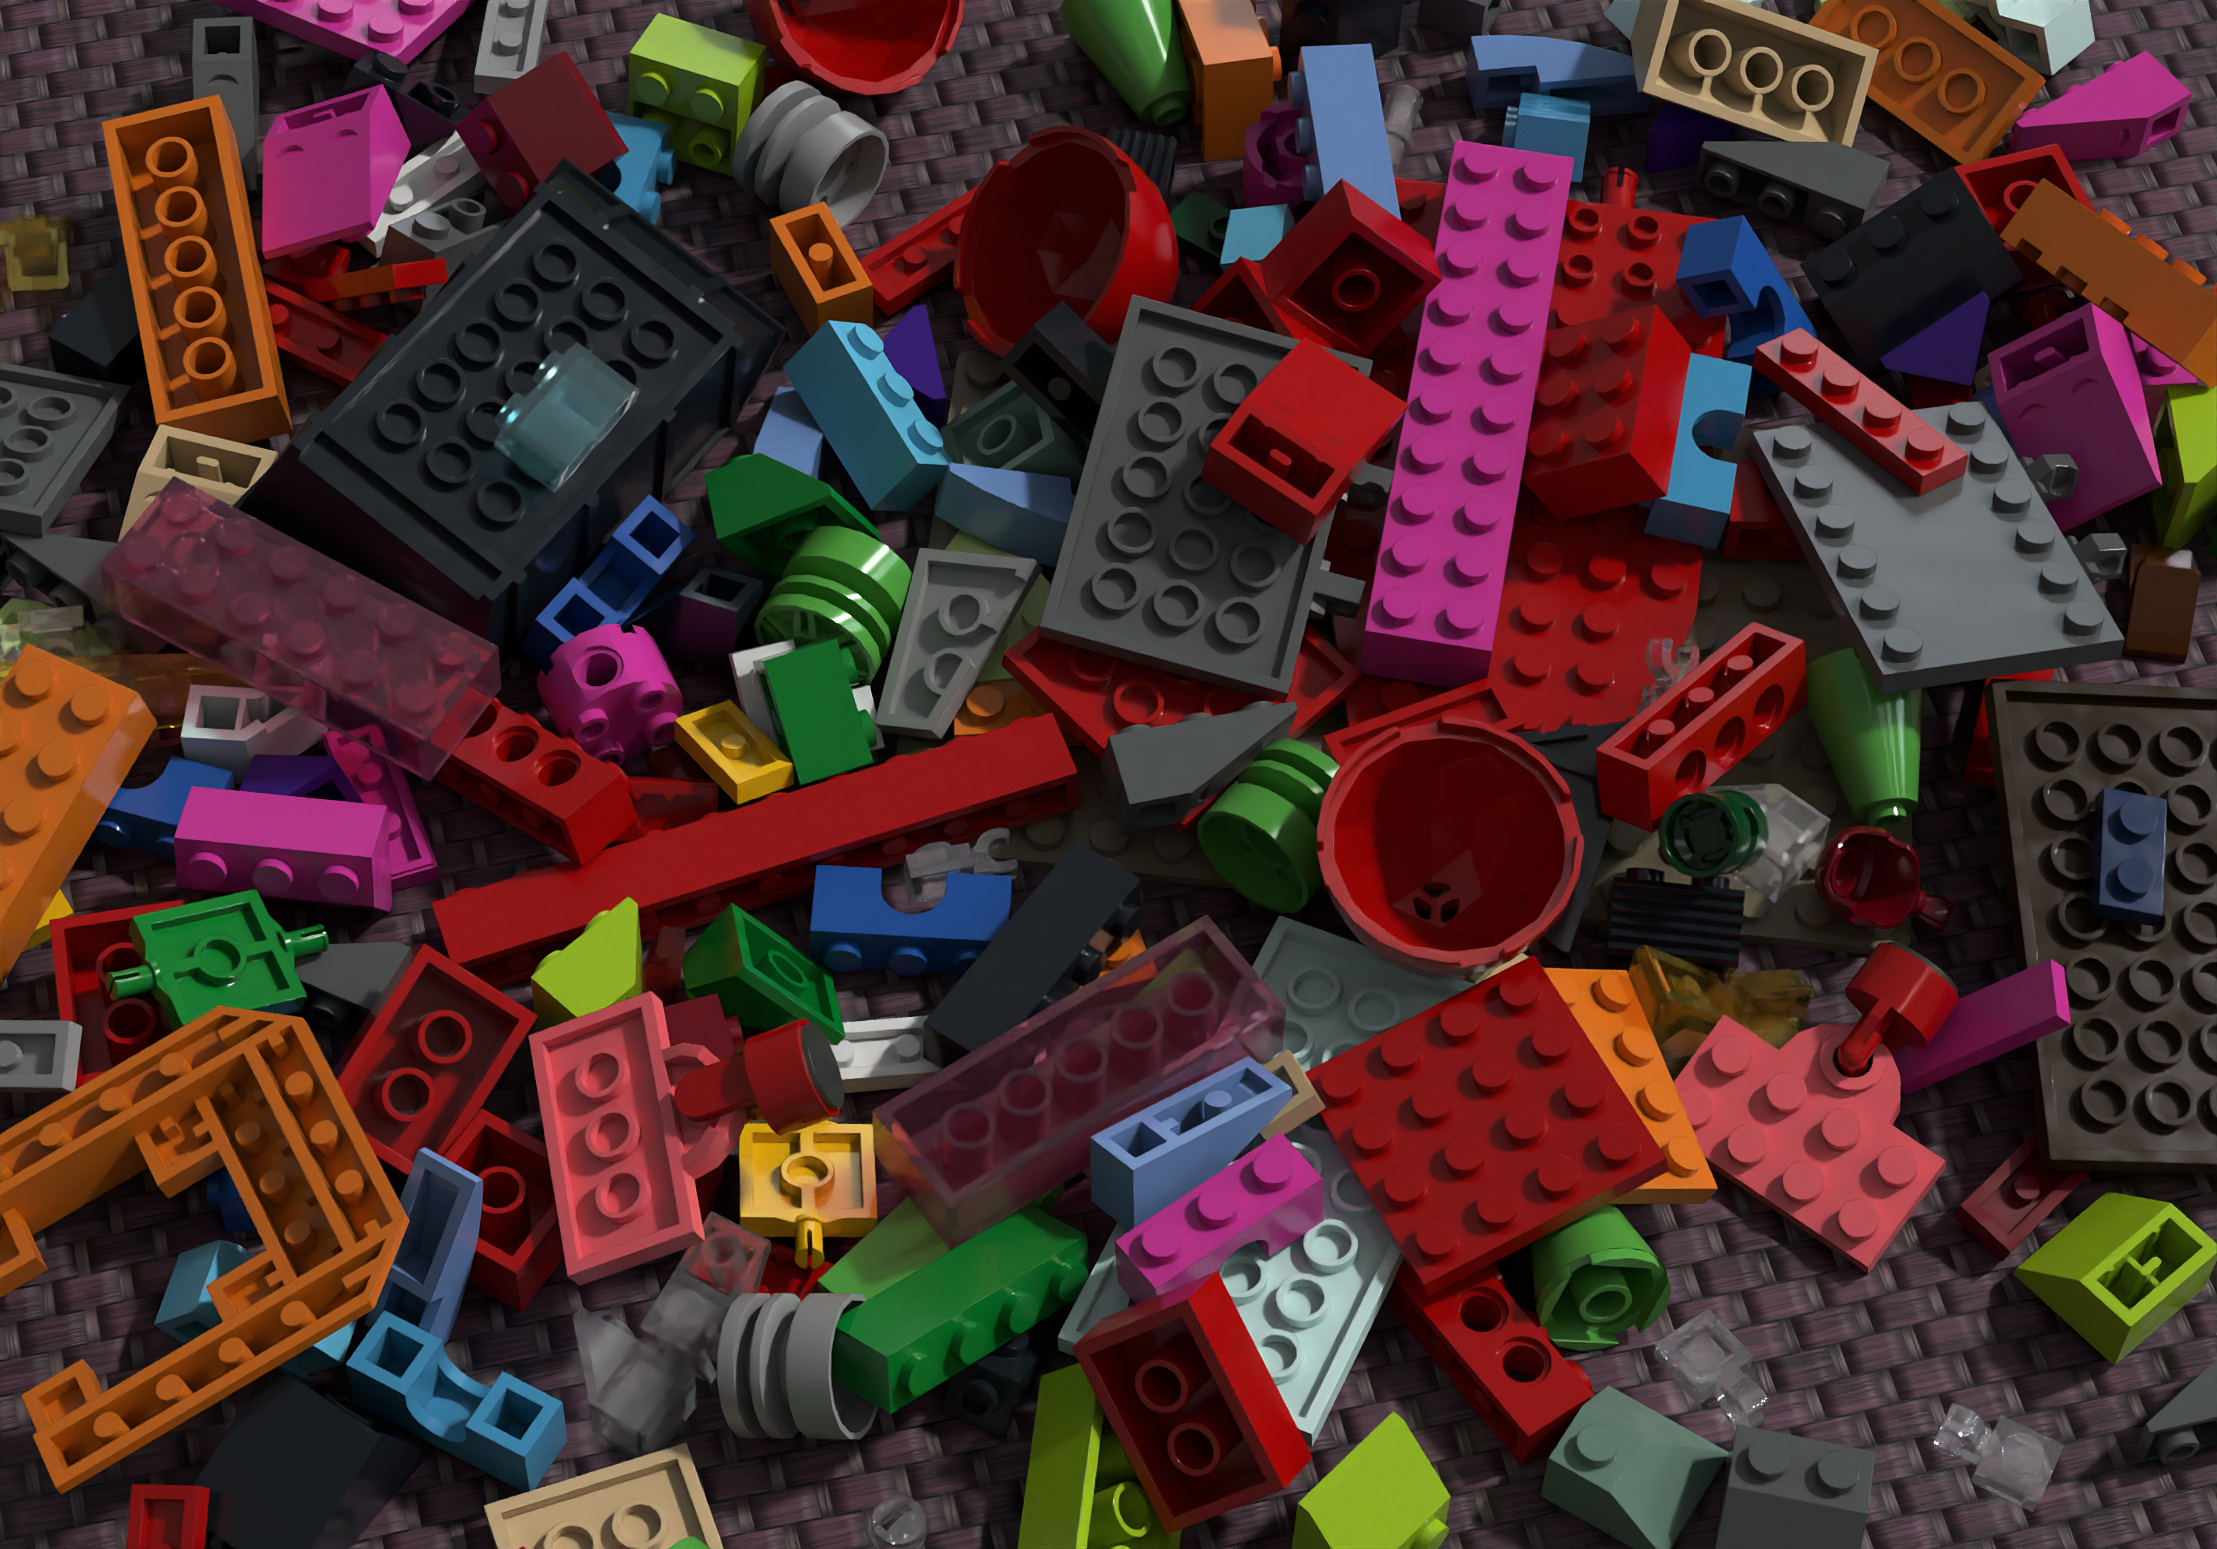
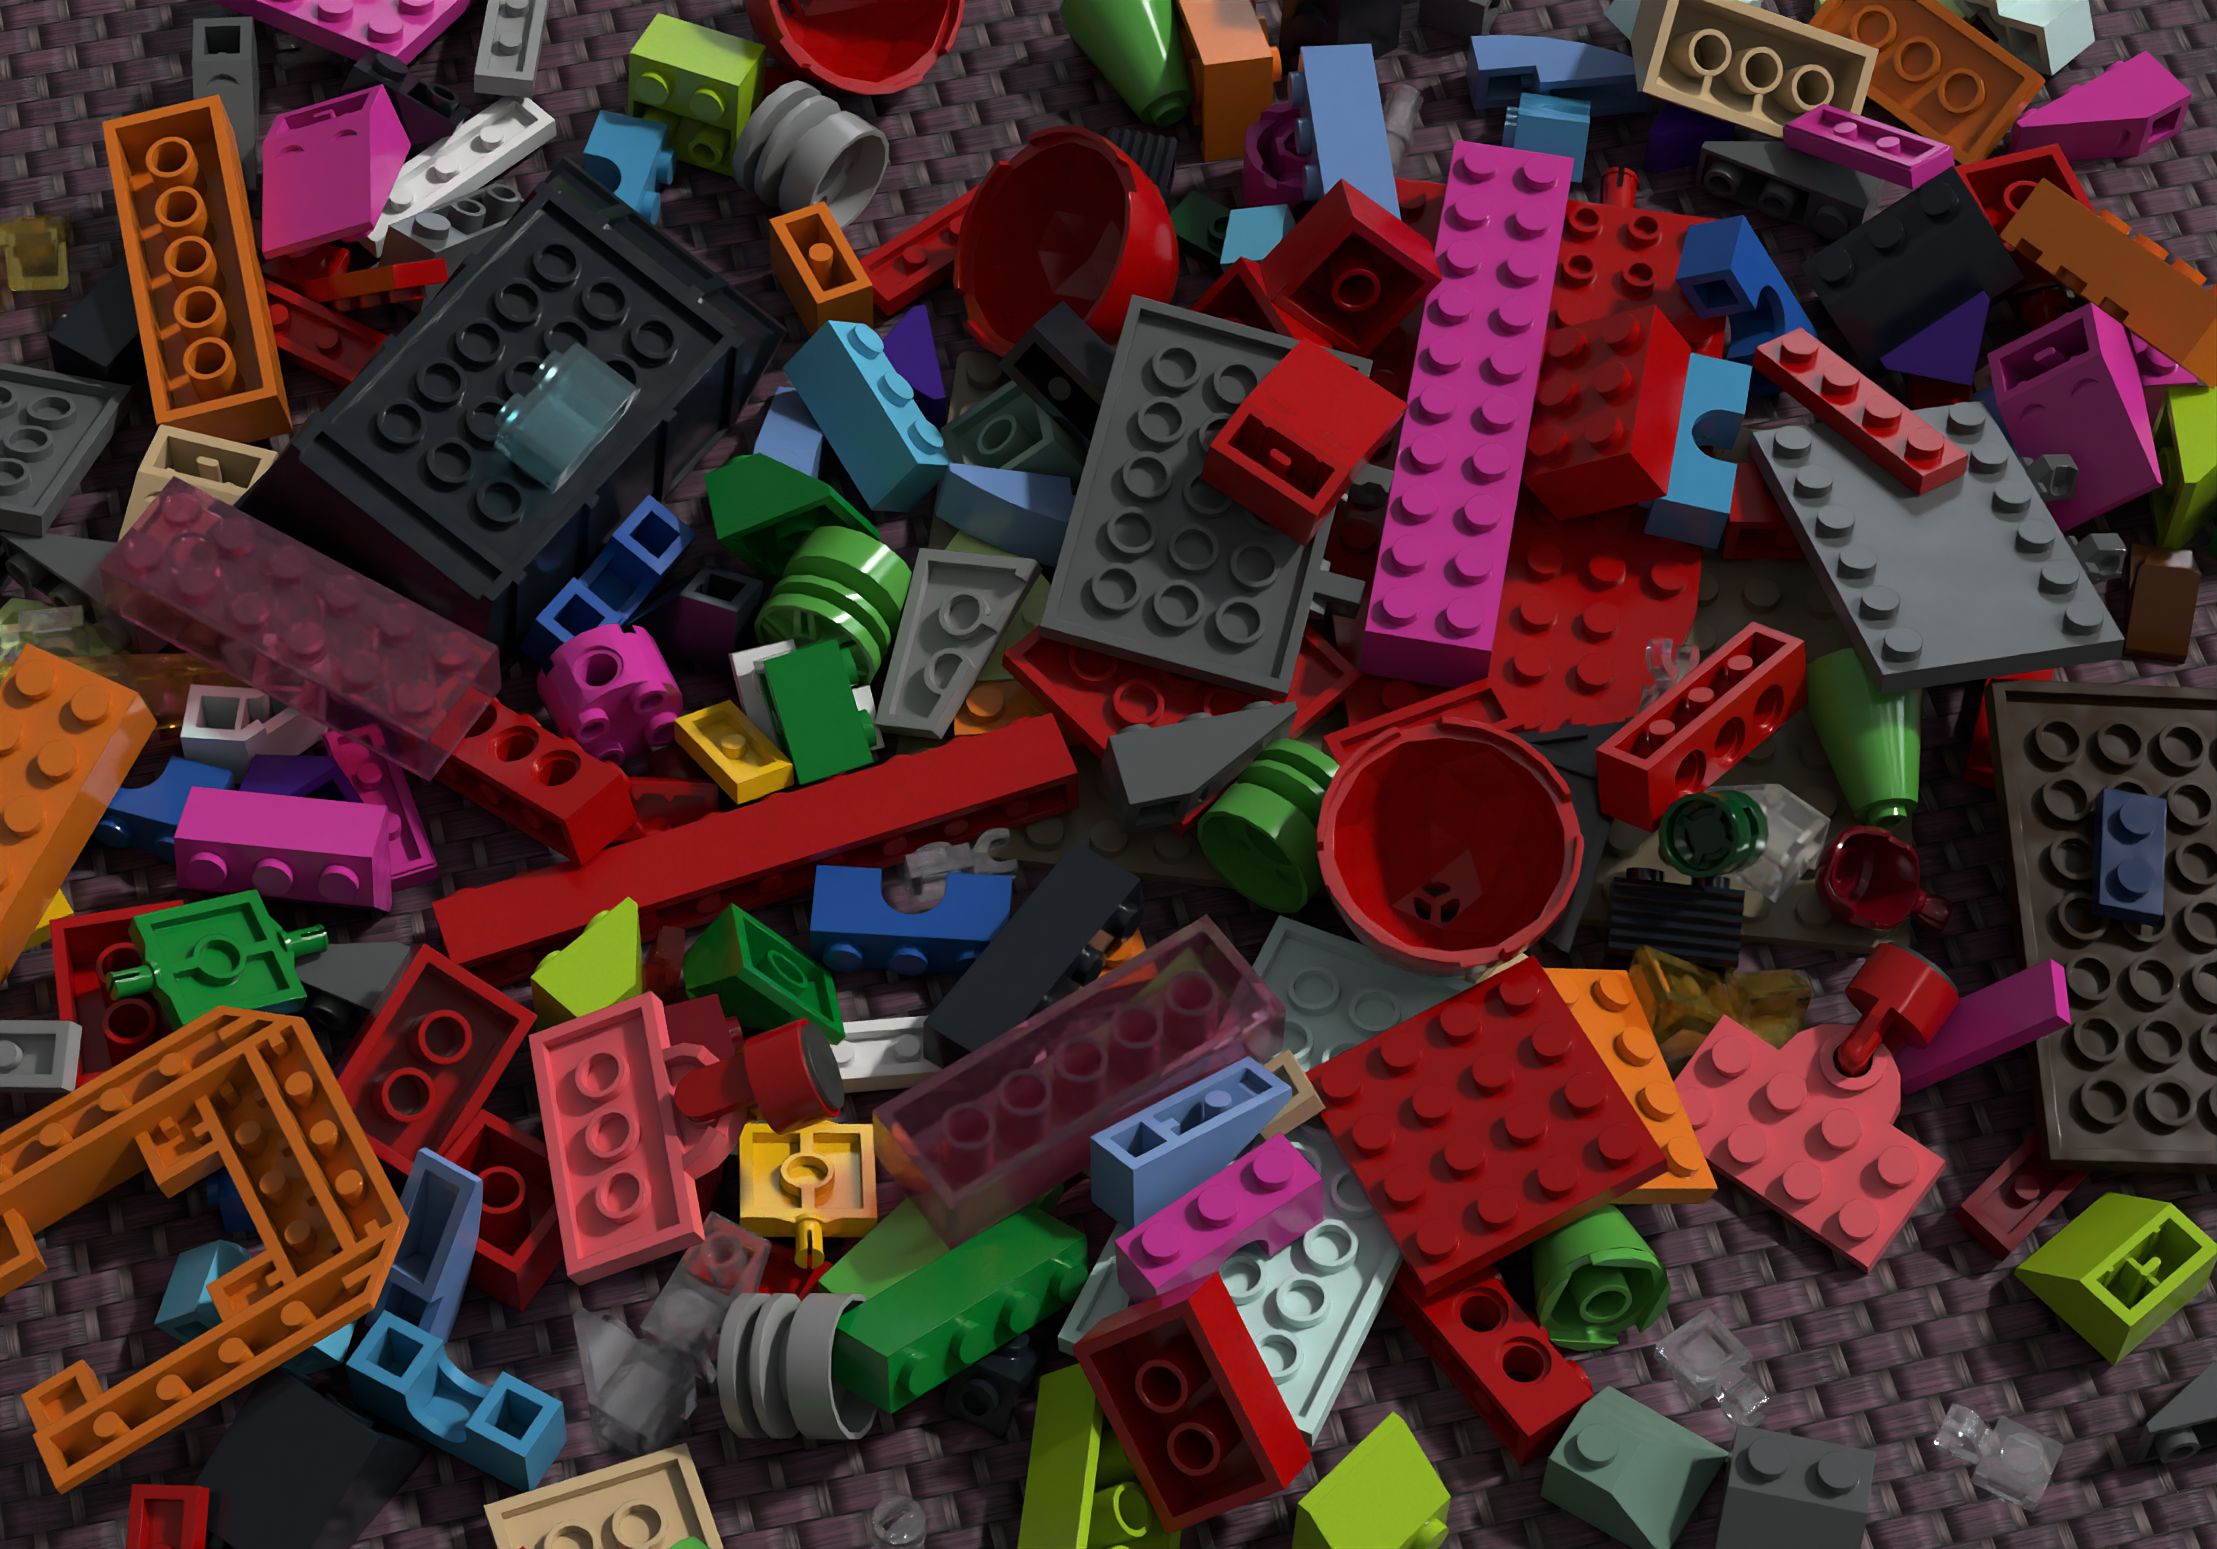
dark red slope [454,51,629,217] -> none
none -> dark pink tile [1783,104,1954,190]

